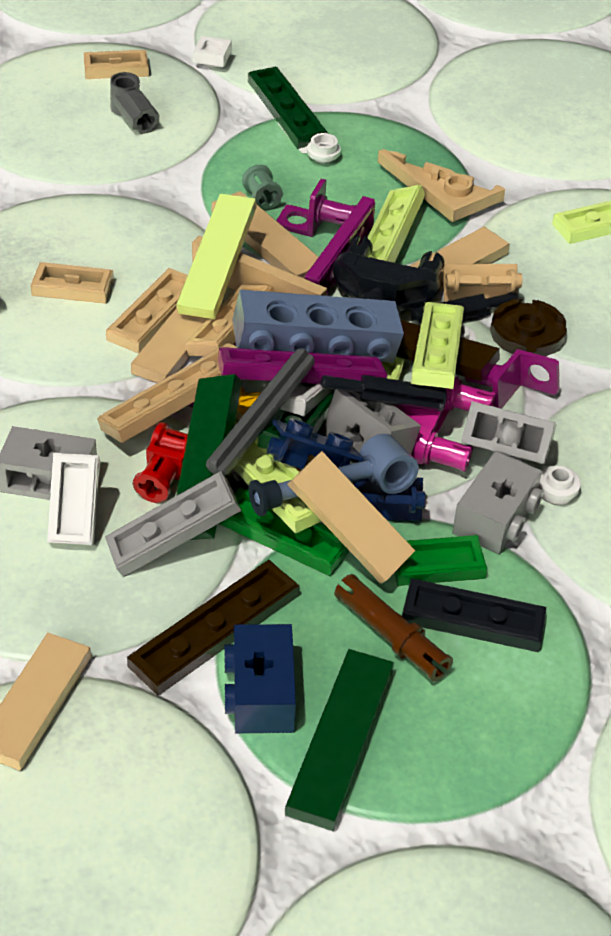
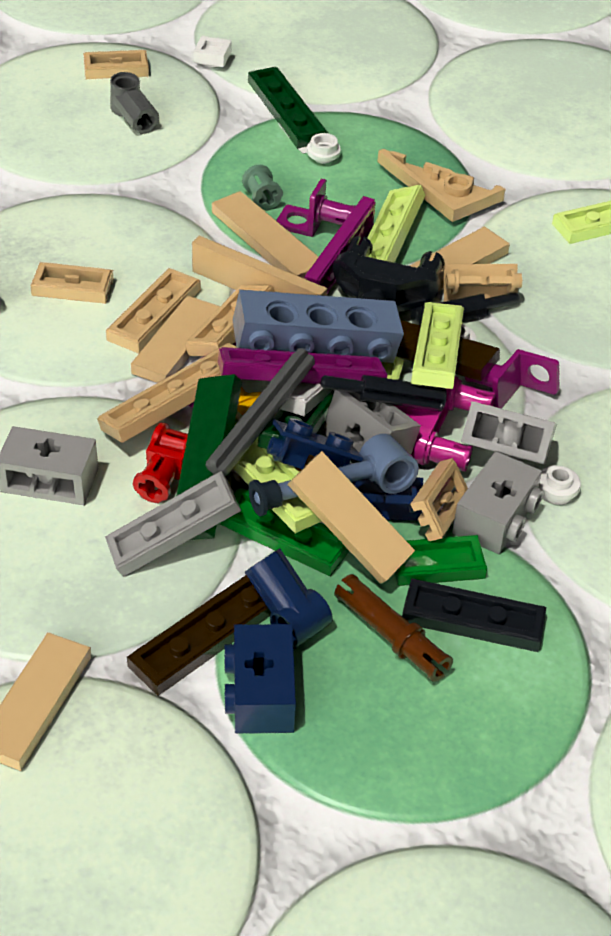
white tile [47,453,100,545] -> none
yellowish green tile [176,194,257,319] -> none
dark green tile [285,649,394,831] -> none
dark brown tile [490,299,567,357] -> none
none -> dark blue piece [245,548,333,649]
none -> tan tile [411,458,468,541]

